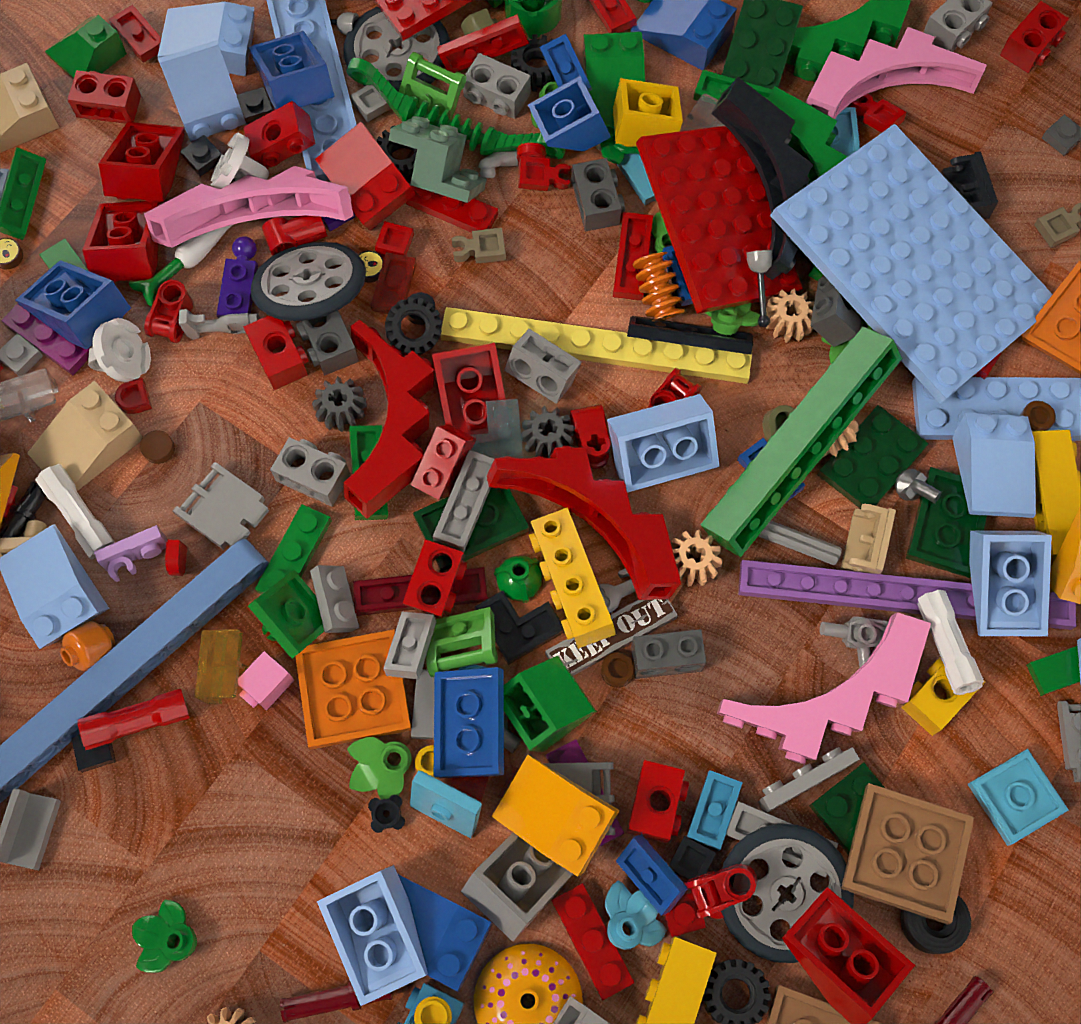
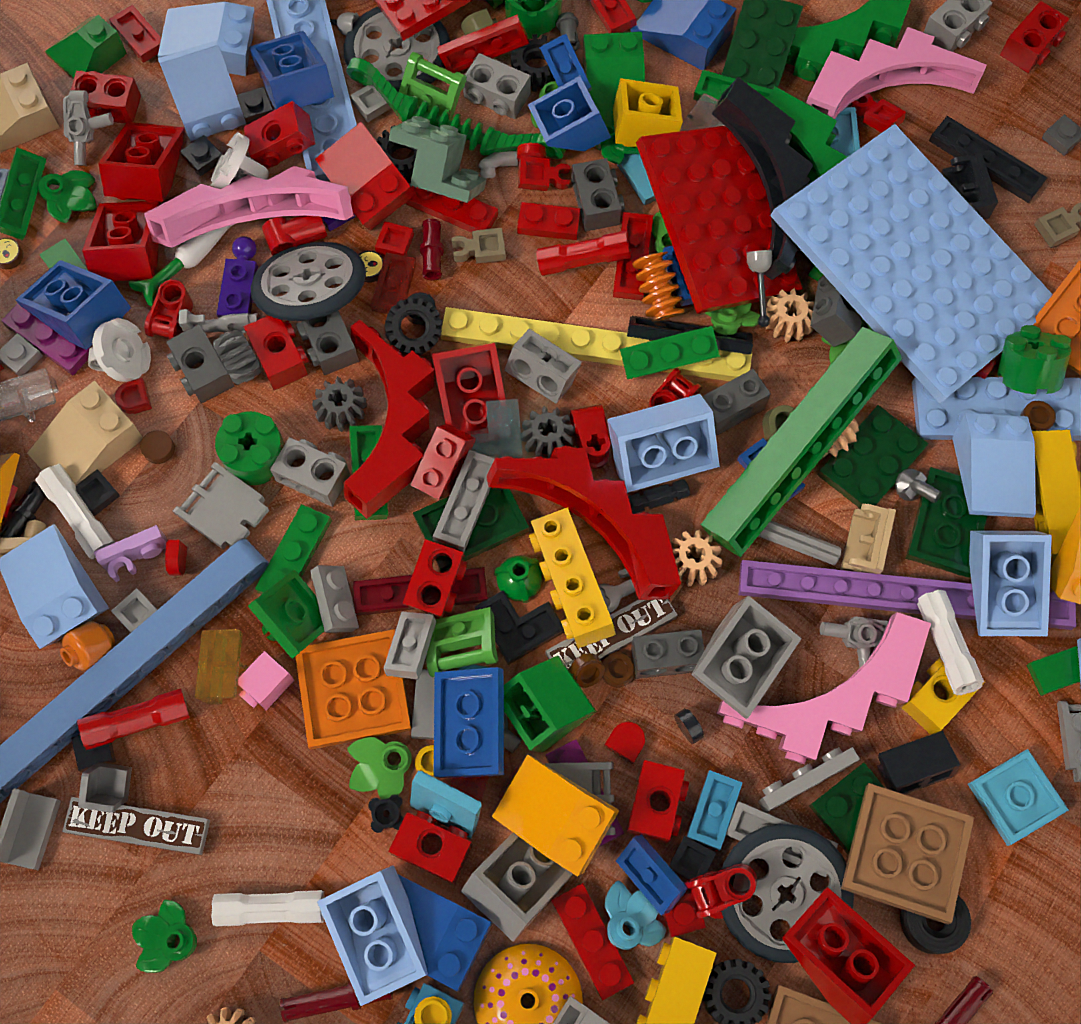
none -> green plate [38,170,96,223]
none -> tile [62,797,210,855]
none -> light grey piece [63,90,114,166]
none -> black tile [76,469,120,516]
none -> flat silver panel [78,762,132,813]
none -> light grey plate [111,588,157,632]
none -> dark grey brick [166,324,235,404]
none -> white axle [211,890,325,926]
none -> dark grey gear [213,329,261,385]
none -> green brick [215,411,285,485]
none -> red brick [388,810,473,885]
none -> dark red pin [420,218,444,281]
none -> red plate [517,202,580,241]
none -> red axle [536,230,632,276]
none -> dark grey pin [556,12,580,51]
none -> reddish brown tile [569,653,605,688]
none -> red tile [604,722,645,764]
none -> green plate [620,326,720,380]
none -> black axle [628,479,690,514]
none -> black tile [674,708,704,744]
none -> light grey slope [691,595,802,719]
none -> dark grey brick [702,369,771,436]
none -> black hinge [877,731,961,795]
none -> black tile [929,116,1047,203]
none -> green brick [998,325,1072,394]

